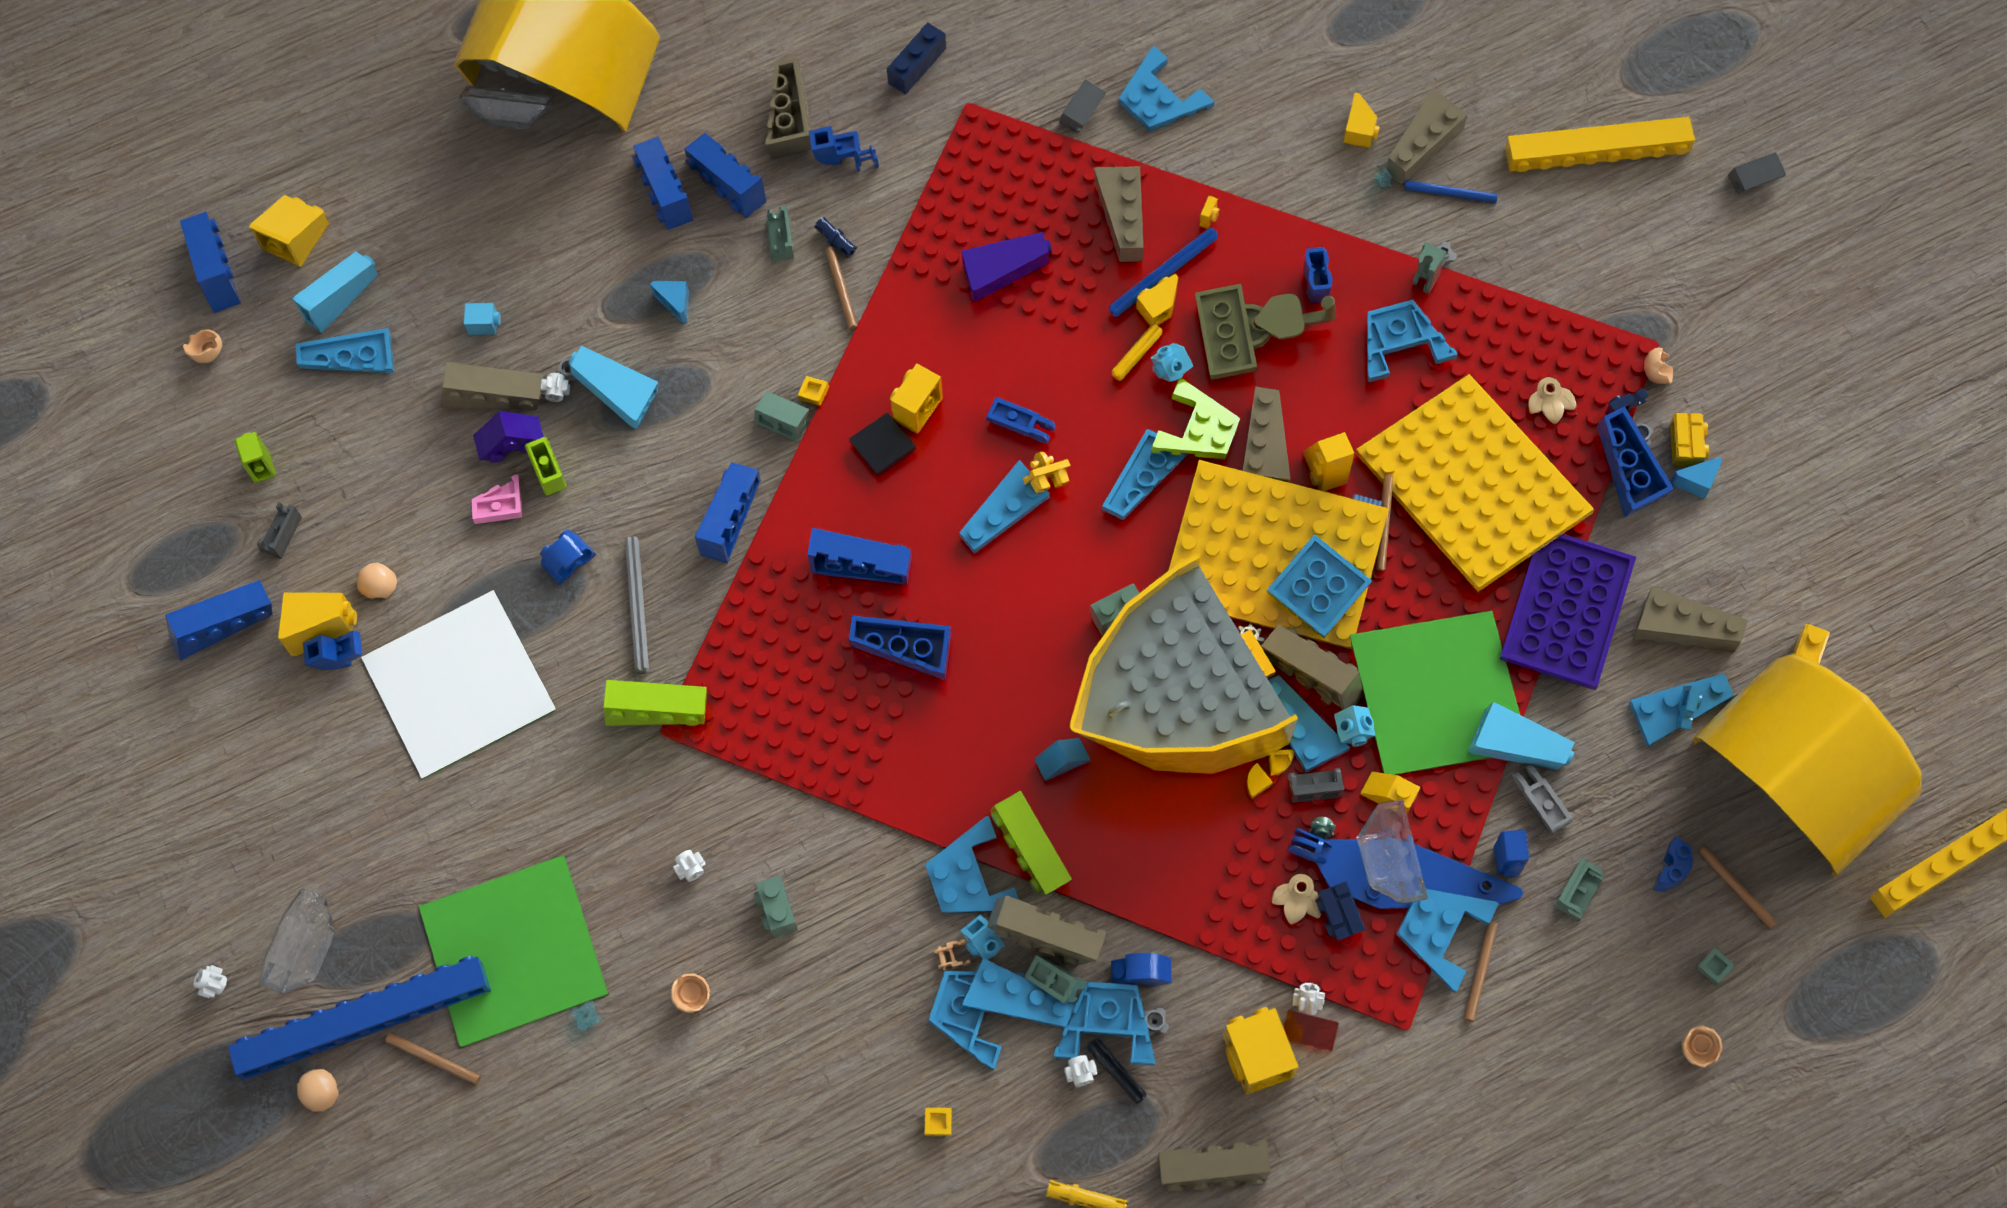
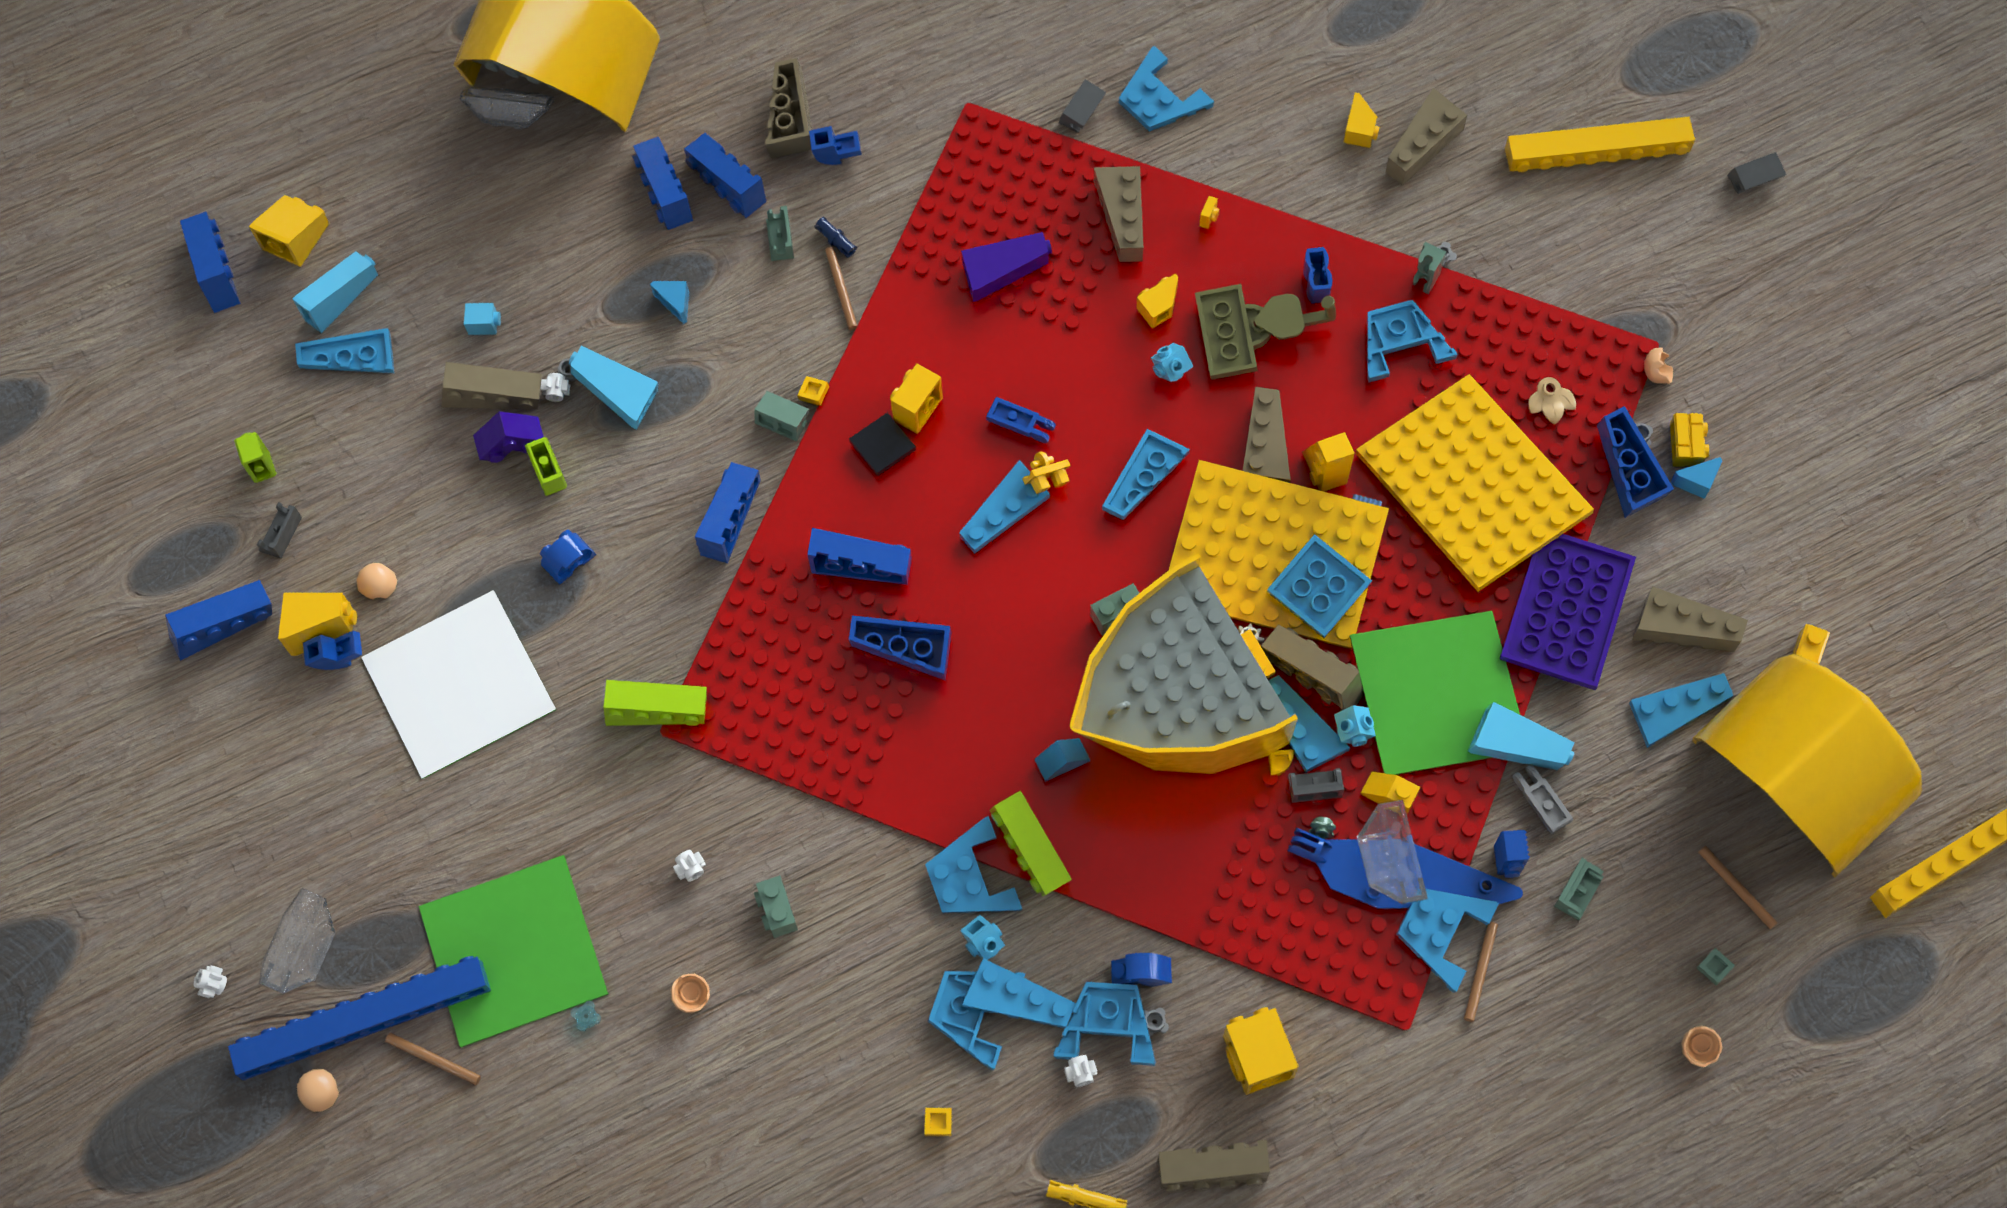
light nougat hair [183,329,222,363] -> none
bright pink wing [472,475,522,524] -> none
light grey axle [625,536,649,673] -> none
blue piece [854,145,879,172] -> none
dark blue brick [887,22,947,95] -> none
light nougat piece [934,939,972,971] -> none
dark tan wedge [987,895,1107,967] -> none
sand green hinge [1024,955,1088,1004] -> none
black axle [1087,1038,1147,1104] -> none
blue axle [1109,227,1218,317] -> none
yellow axle [1112,324,1162,381] -> none
wing [1151,378,1240,459] -> none
yellow tile [1247,763,1273,799] -> none
tan plate [1272,874,1321,924] -> none
clear red slope [1284,1010,1339,1052] -> none
white gear [1292,983,1325,1015] -> none
dark blue brick [1315,881,1366,941] -> none
clear light blue plate [1373,165,1393,189] -> none
medium nougat bar [1375,475,1394,571] -> none
blue bar [1405,180,1498,203] -> none
dark blue plate [1605,388,1649,415] -> none
blue cylinder [1653,836,1693,892] -> none
dark azure plate [1676,686,1702,730] -> none

